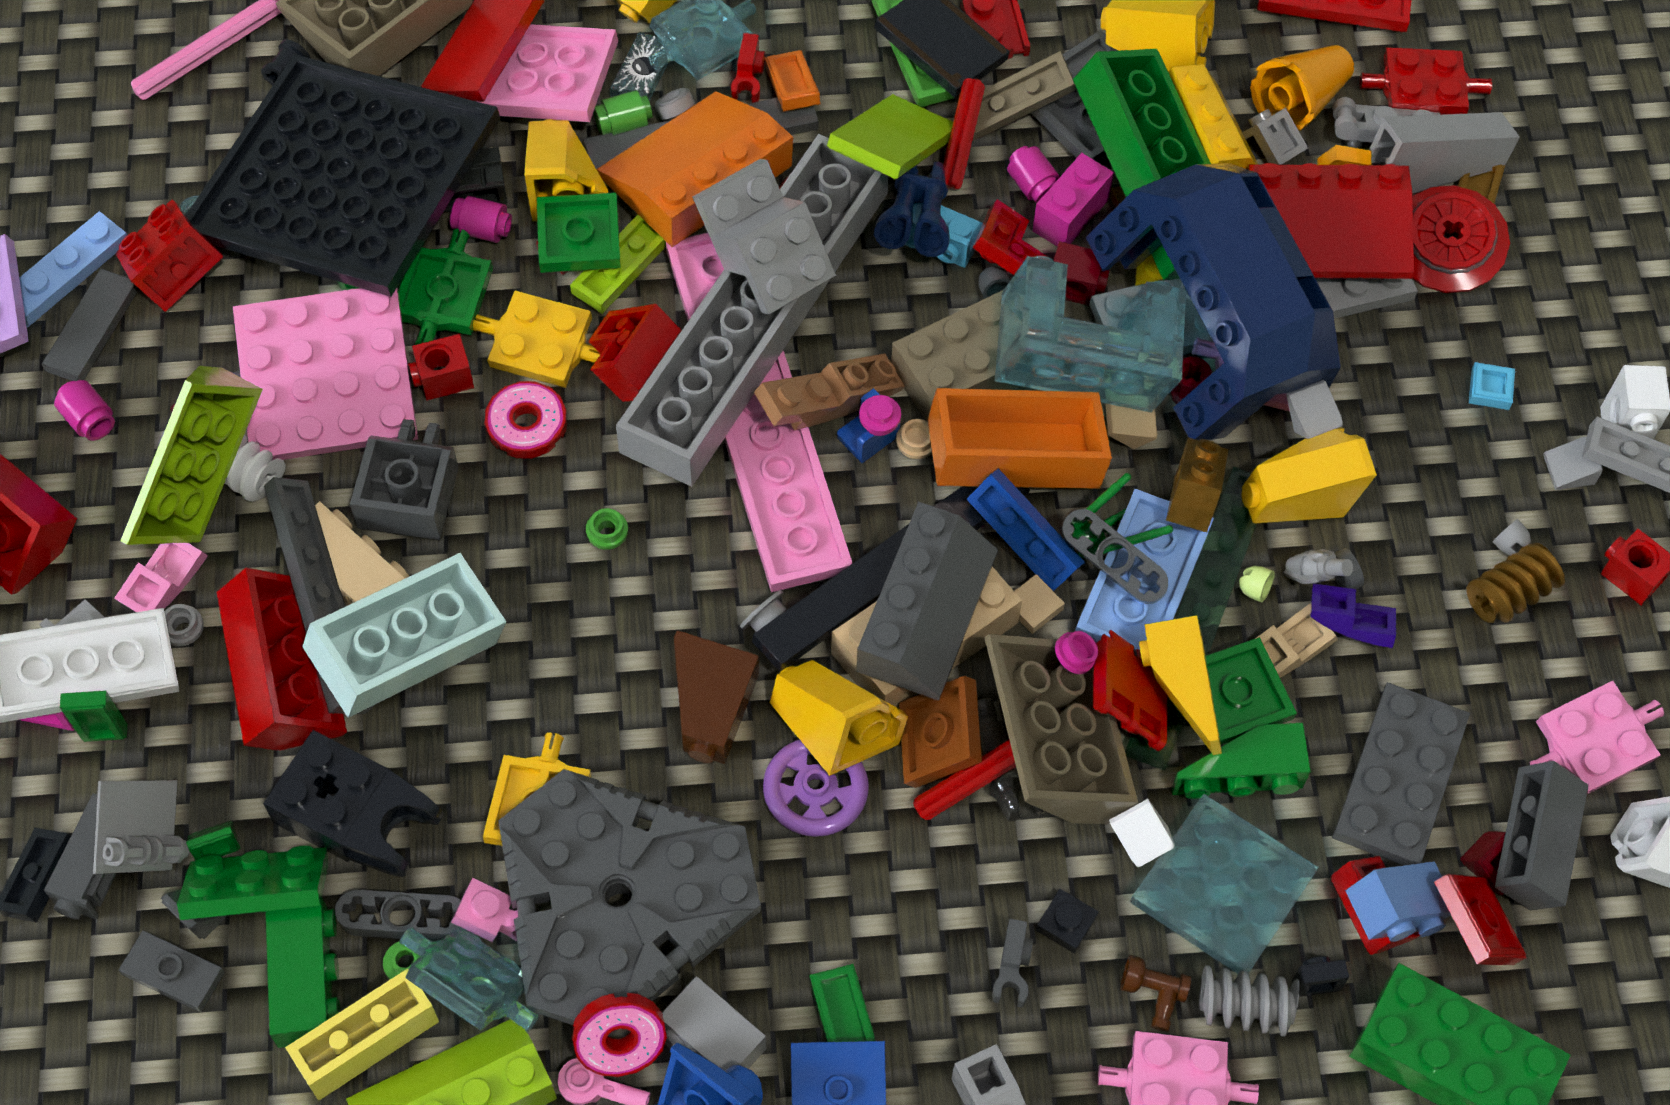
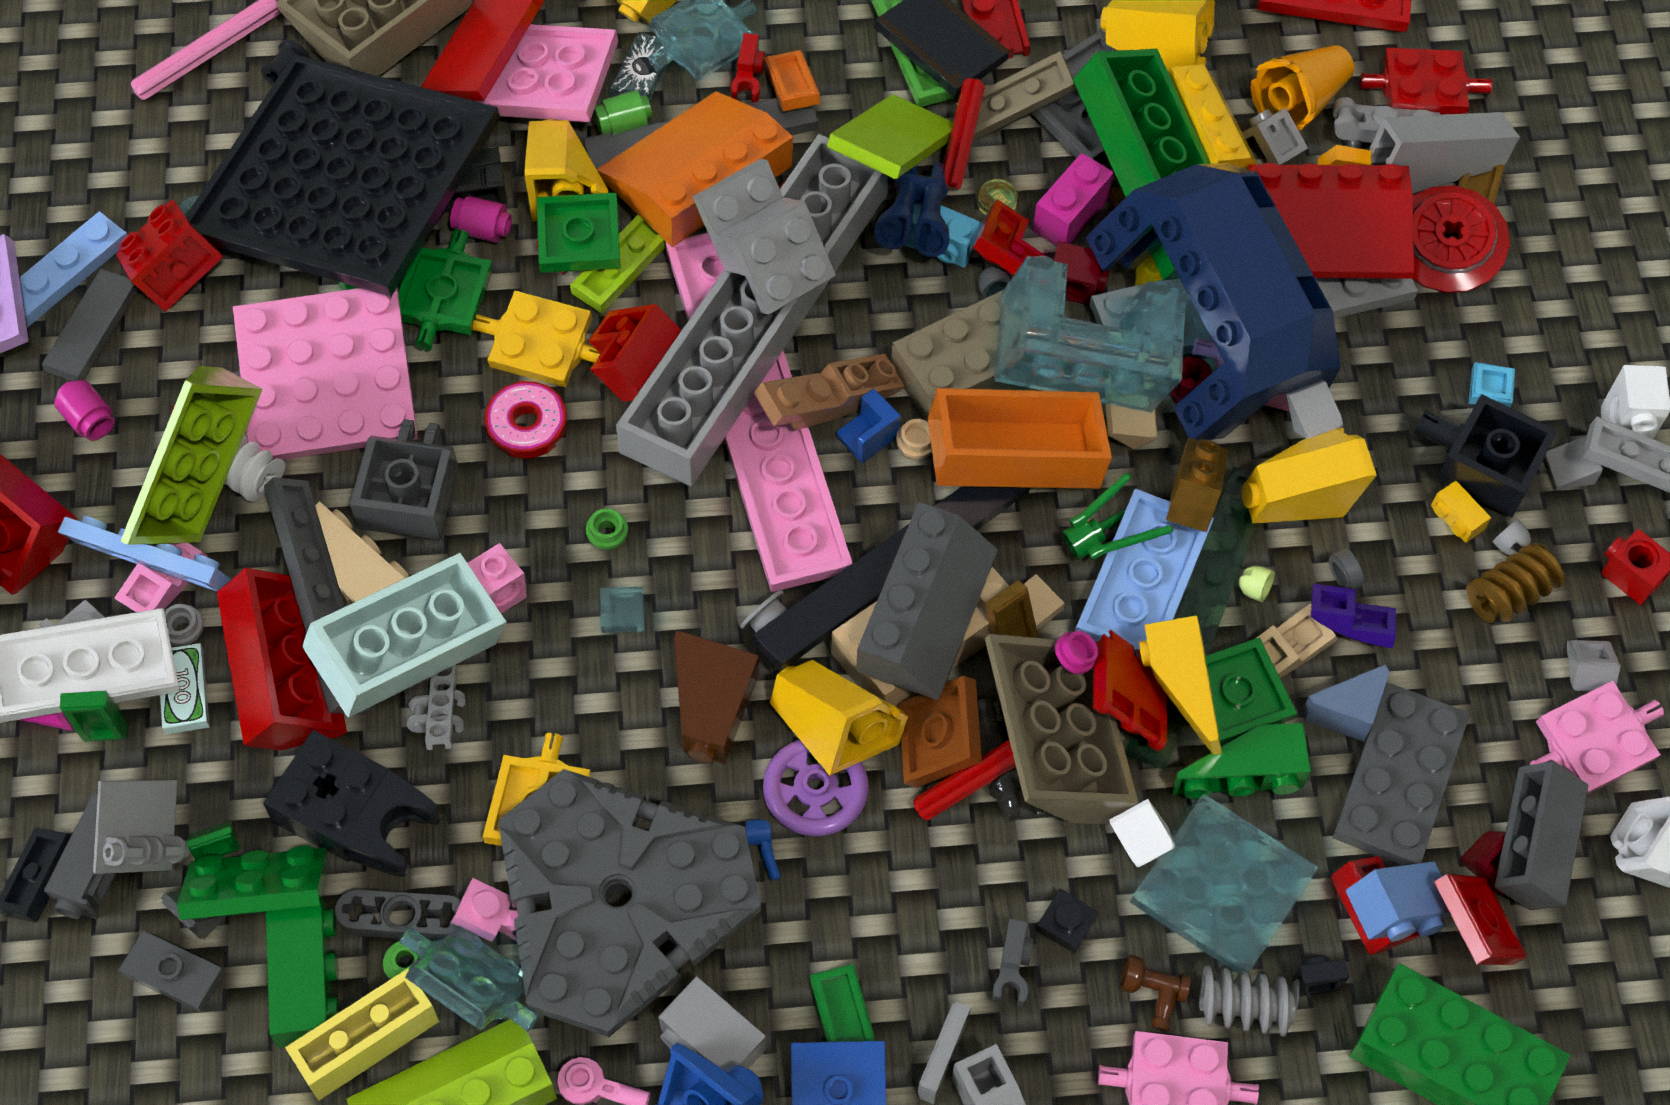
red brick [408,334,474,401] -> none
tile [572,993,667,1077] -> none
light grey tile [655,88,695,120] -> none
dark pink plate [859,395,901,436] -> none
blue plate [967,468,1085,591] -> none
dark pink brick [1007,146,1060,204] -> none
dark grey beam [1063,509,1168,604] -> none
light grey piece [1283,549,1353,584] -> none
none -> light blue plate [58,516,231,592]
none -> light aqua tile [160,643,210,734]
none -> light grey piece [407,665,466,750]
none -> bright pink brick [468,543,527,614]
none -> clear light blue tile [600,587,644,633]
none -> blue hand [746,820,781,881]
none -> light grey tile [917,1001,971,1105]
none -> clear yellow tile [978,179,1018,216]
none -> pearl gold tile [984,580,1039,638]
none -> sand blue slope [1301,665,1390,742]
none -> black brick [1414,394,1558,518]
none -> yellow piece [1431,481,1491,543]
none -> light grey slope [1567,640,1621,691]

